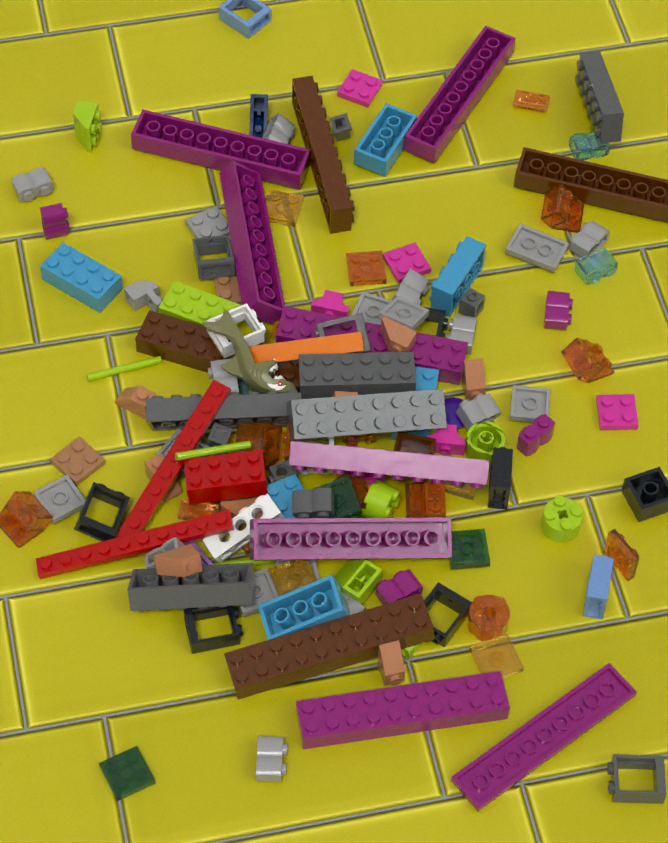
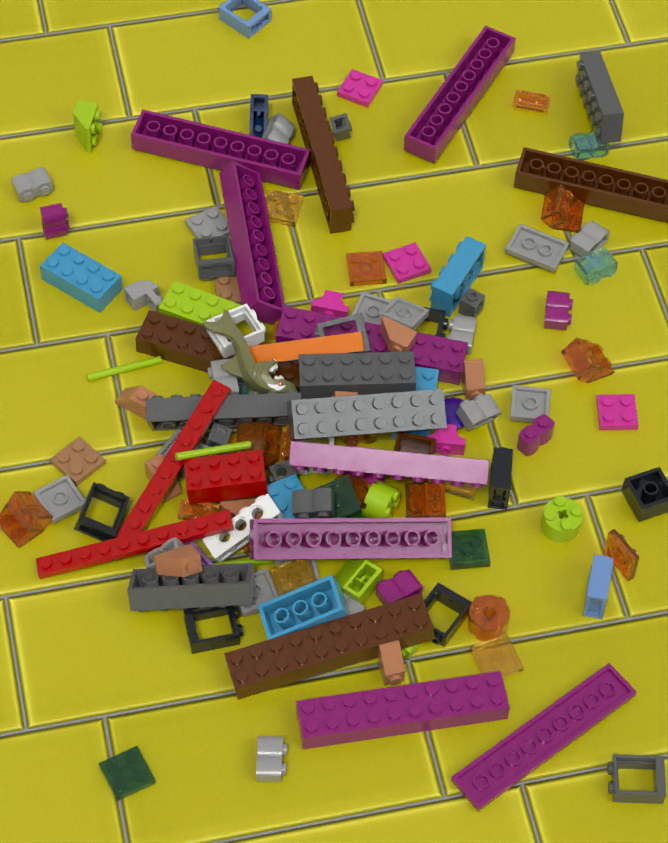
dark azure brick [354,103,417,176] -> none
light grey brick [392,269,429,305] -> none
lime brick [465,421,506,468] -> none

